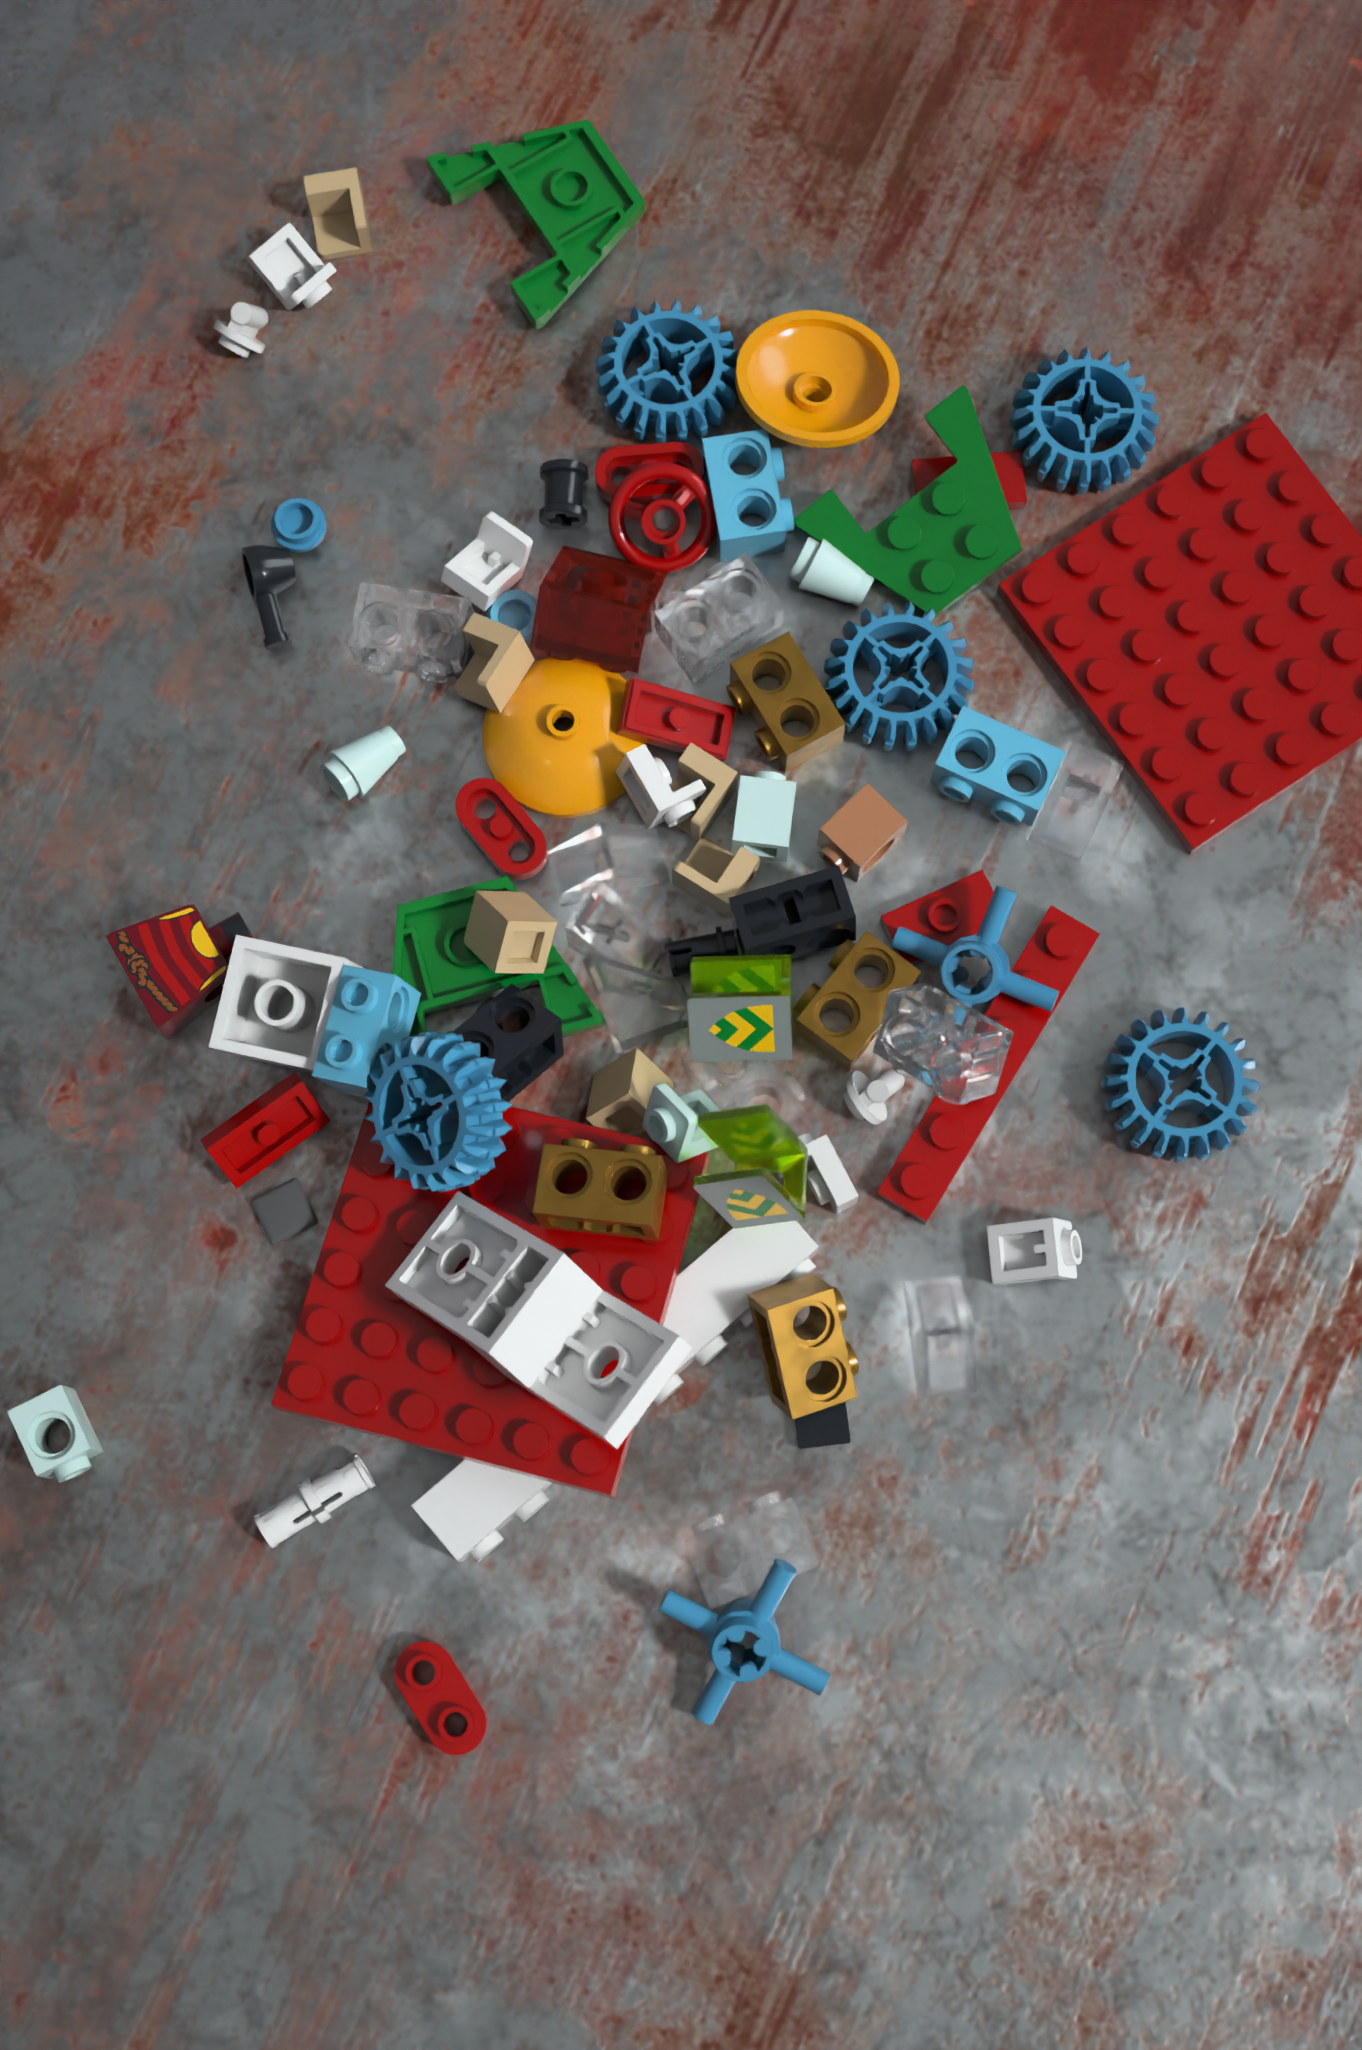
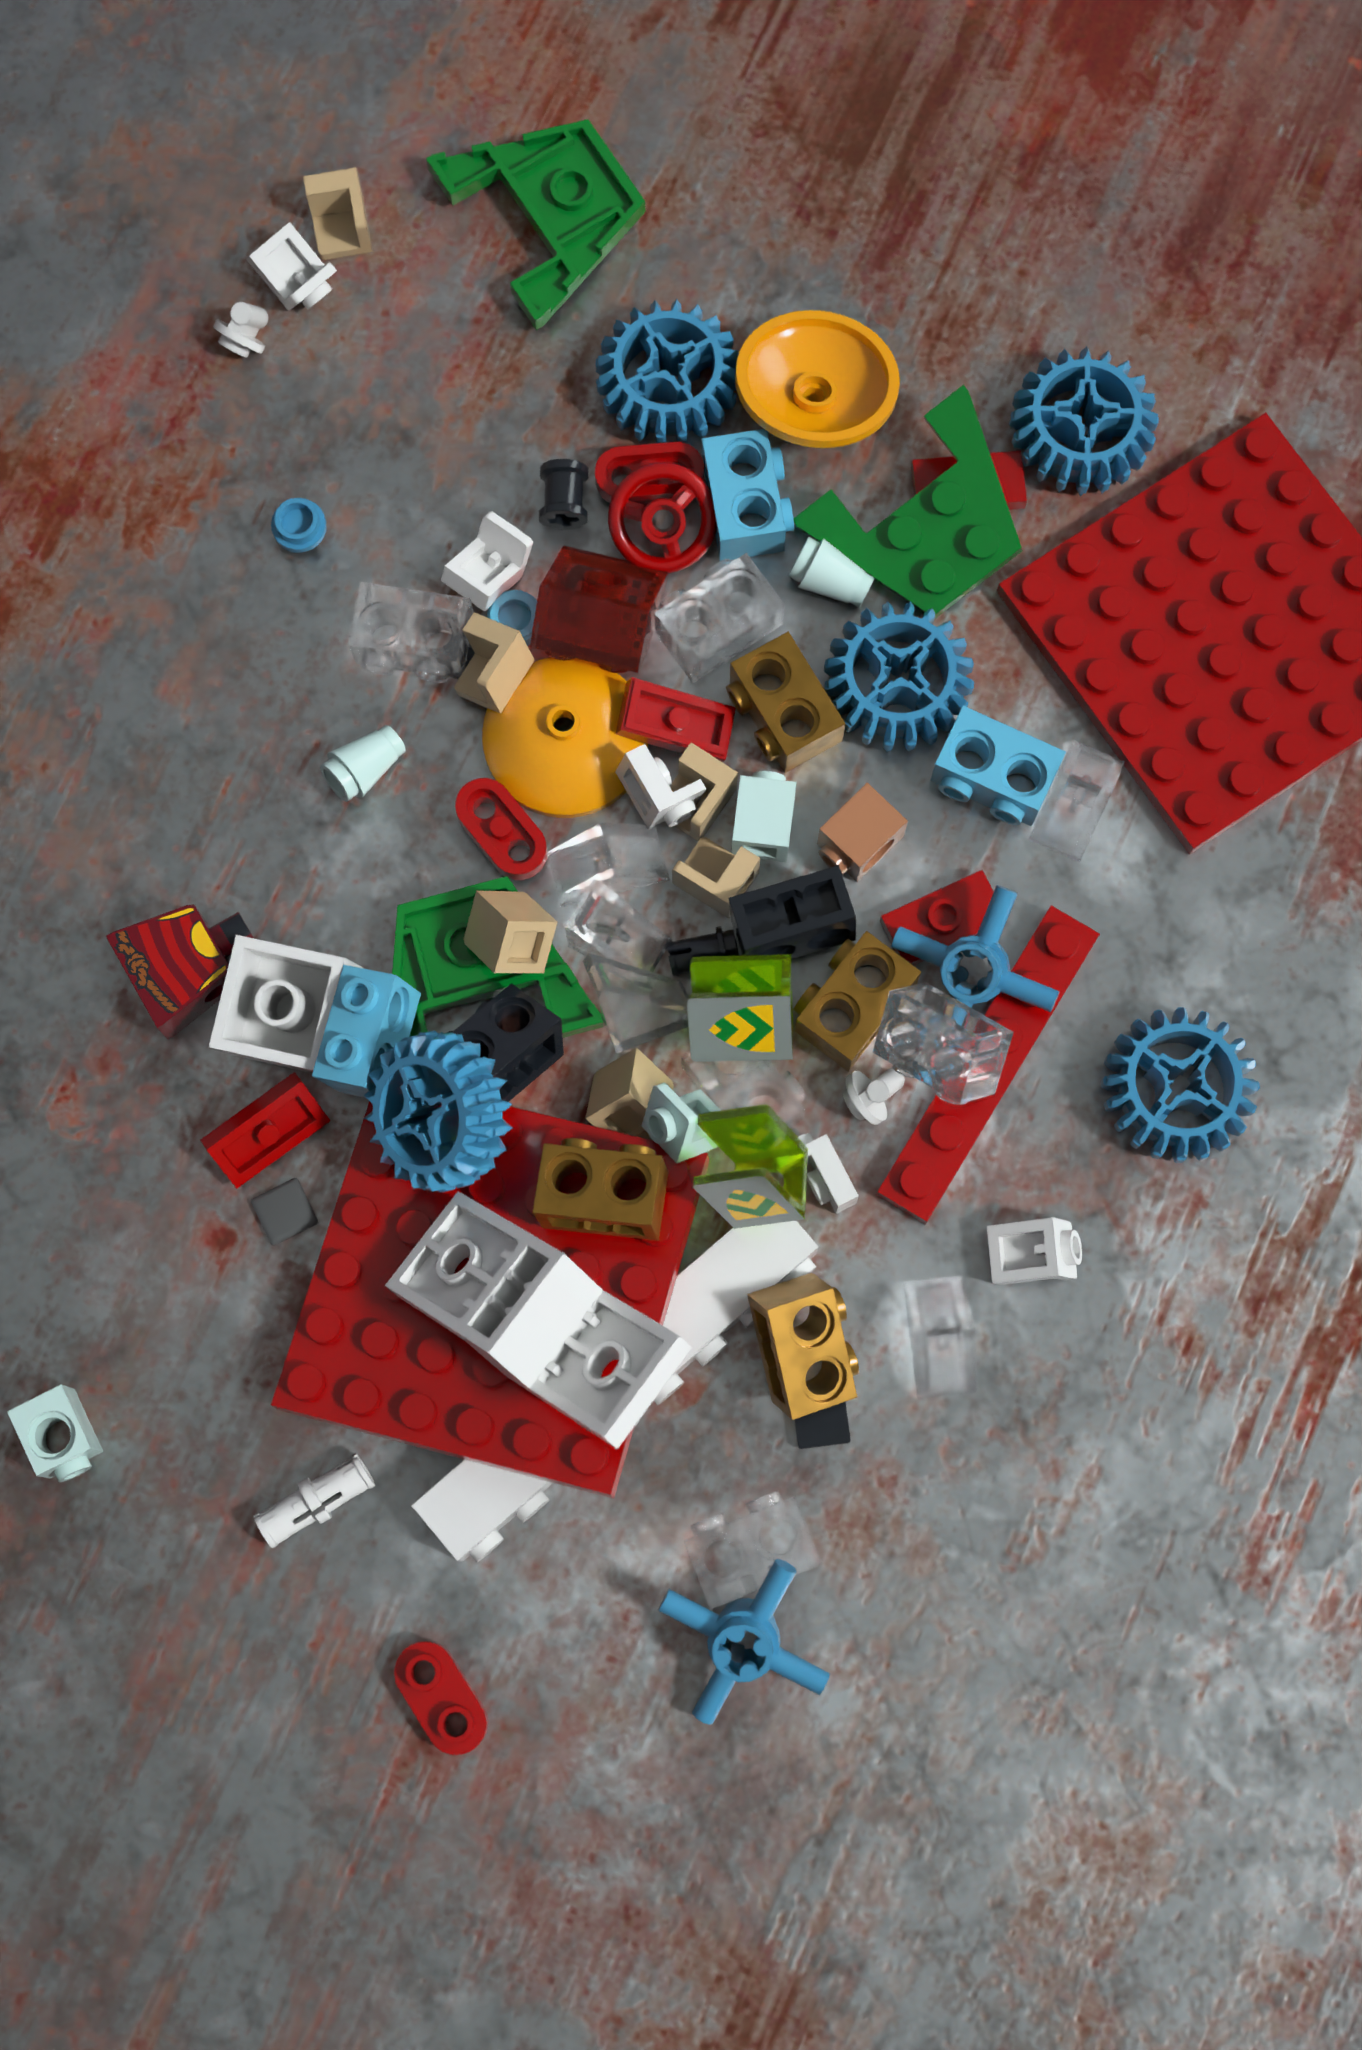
black bar [242,545,296,650] -> none

